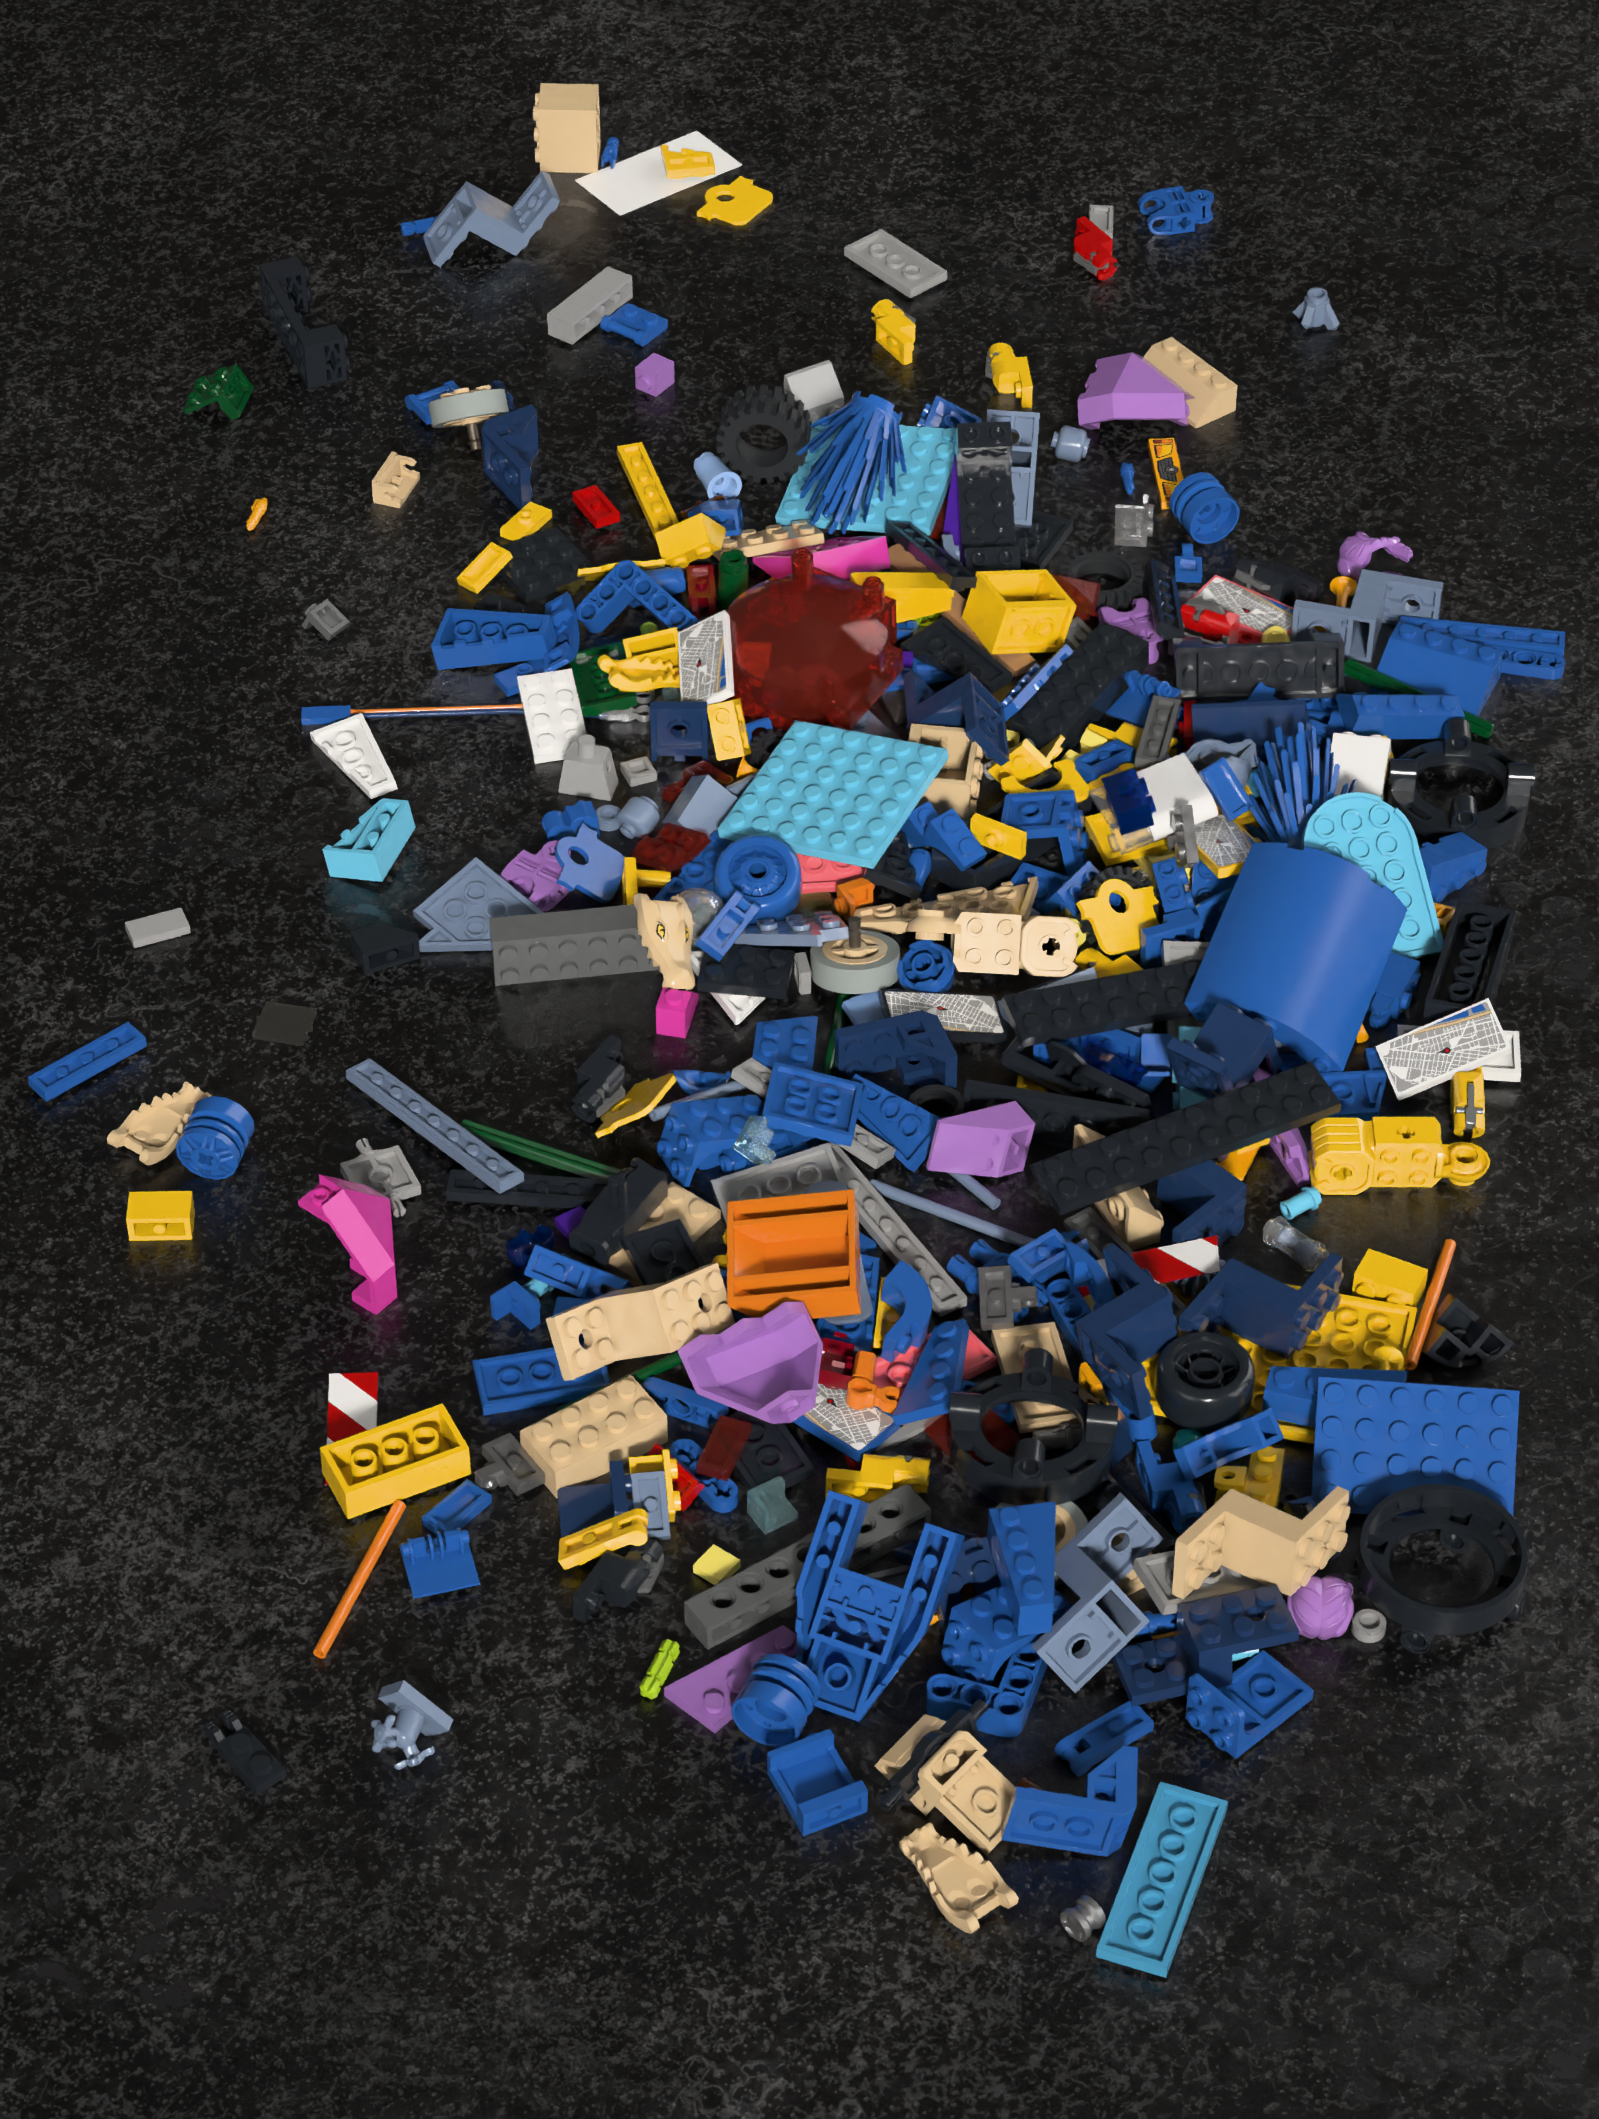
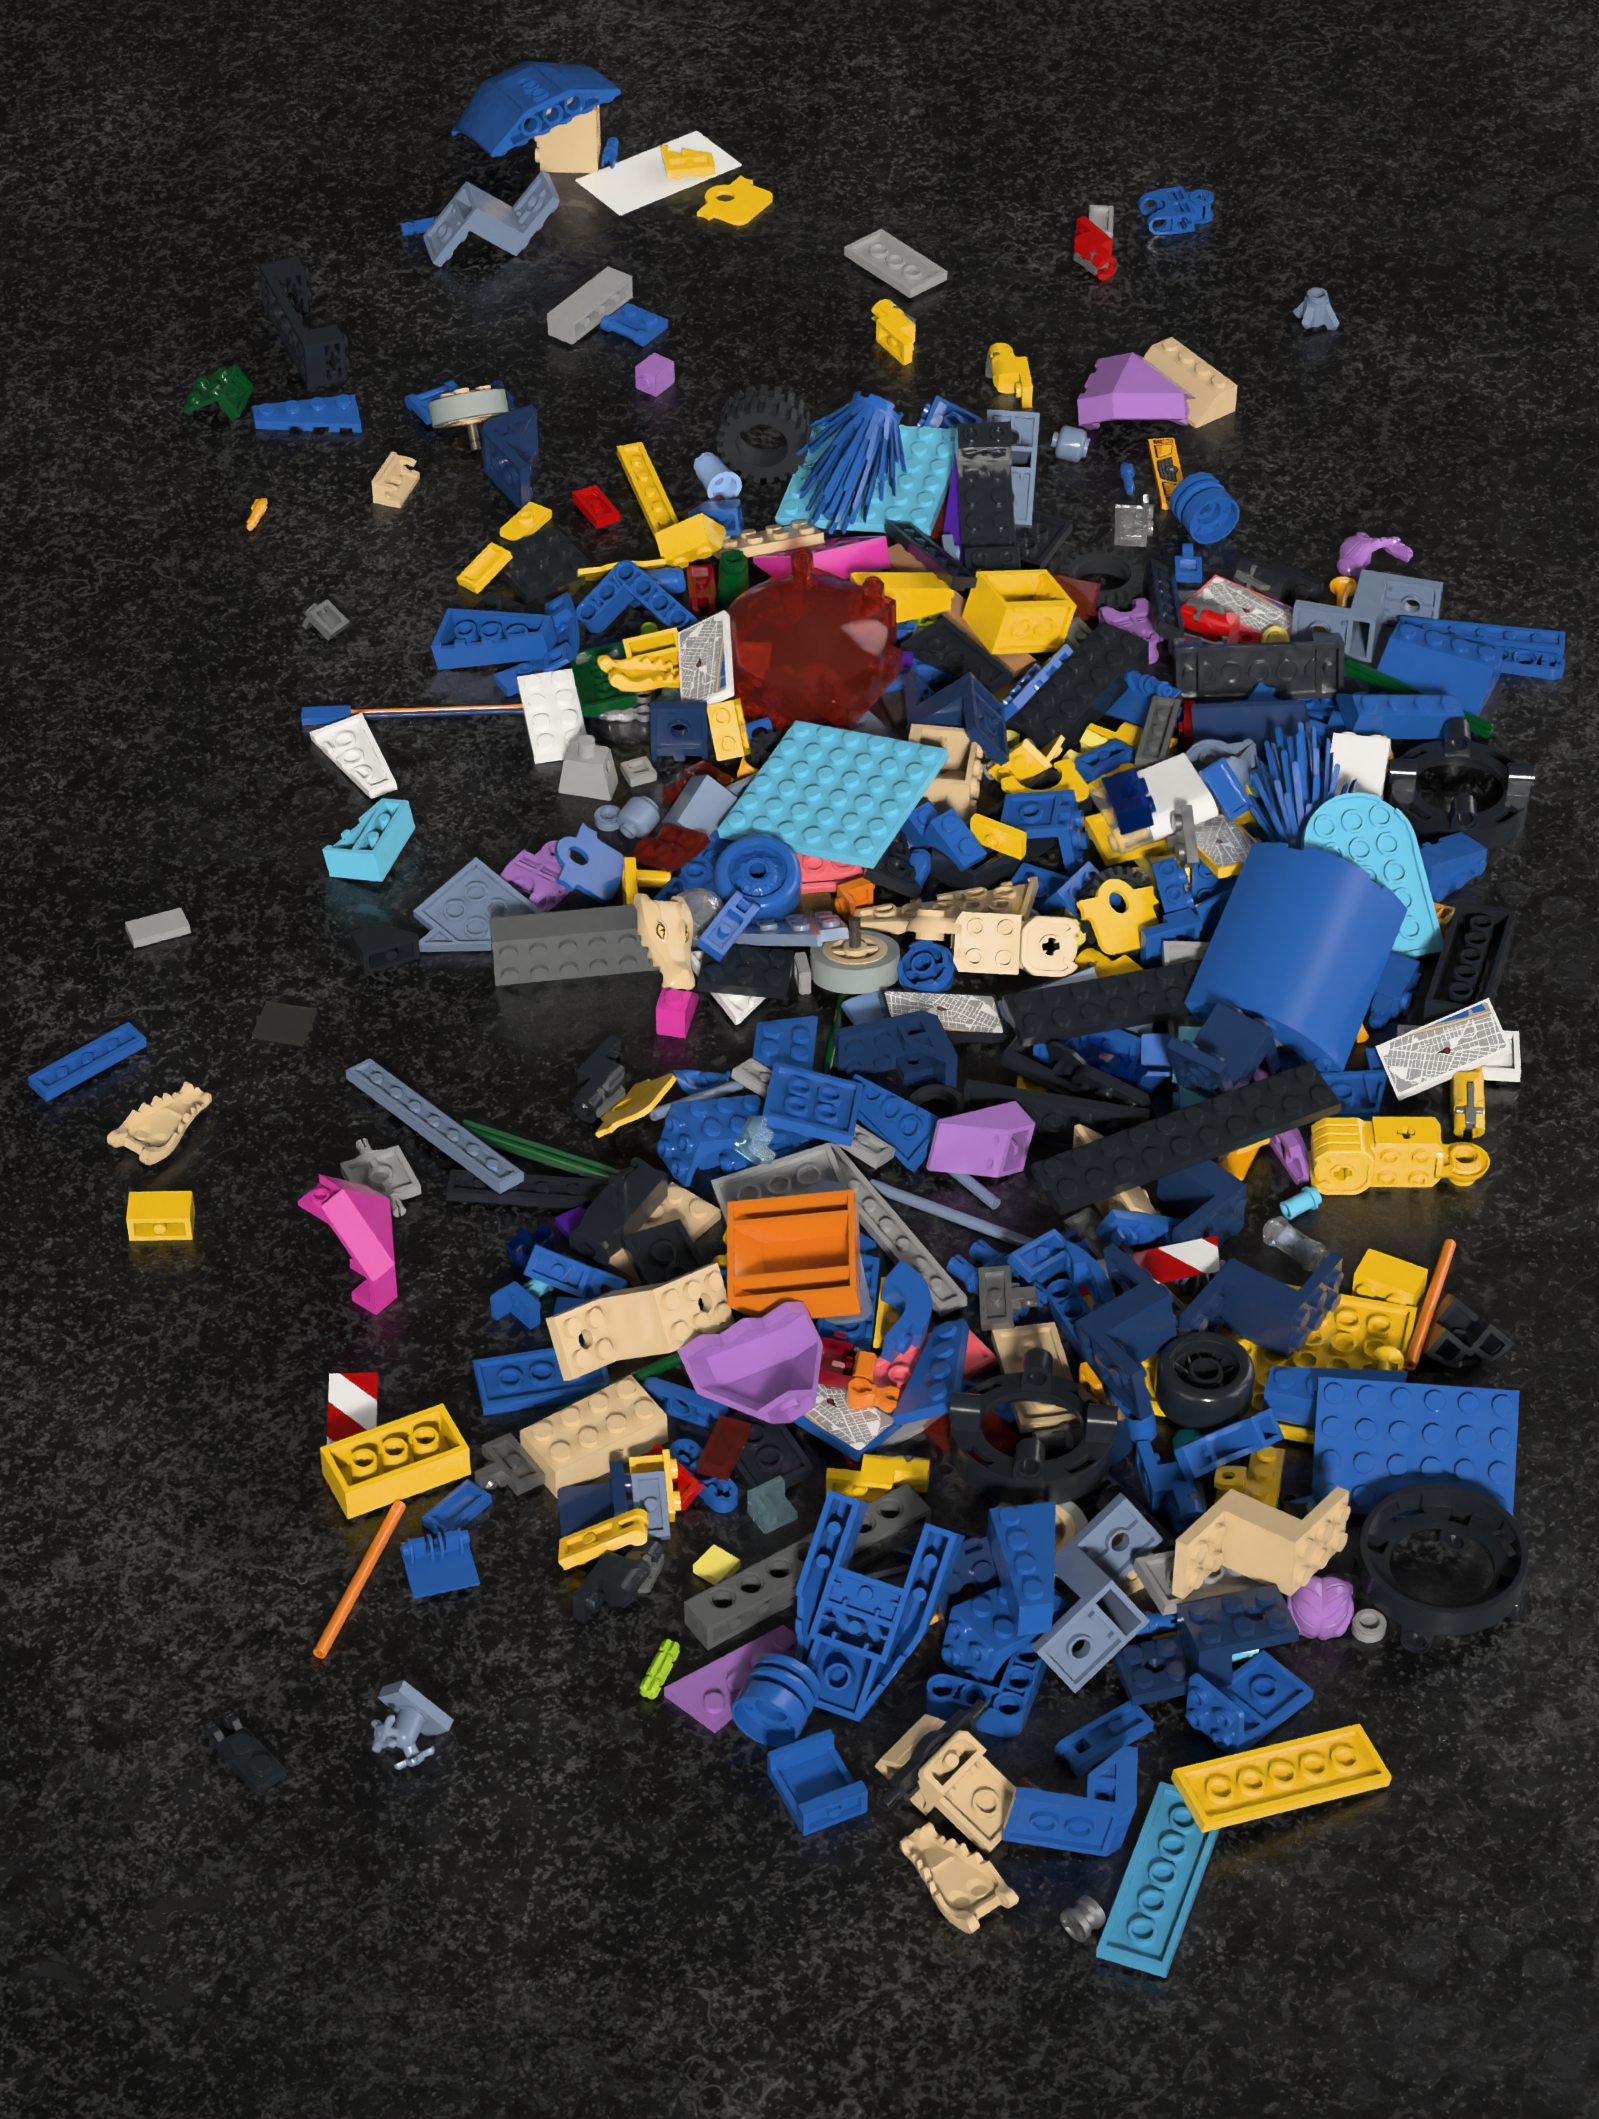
blue wheel [176,1096,255,1180] -> none
blue leg [542,800,600,842] -> none
slope [784,360,844,429] -> none
none -> blue wing [252,394,362,433]
none -> blue wedge [451,61,621,158]
none -> blue plate [1095,1209,1184,1248]
none -> yellow plate [1171,1724,1392,1833]

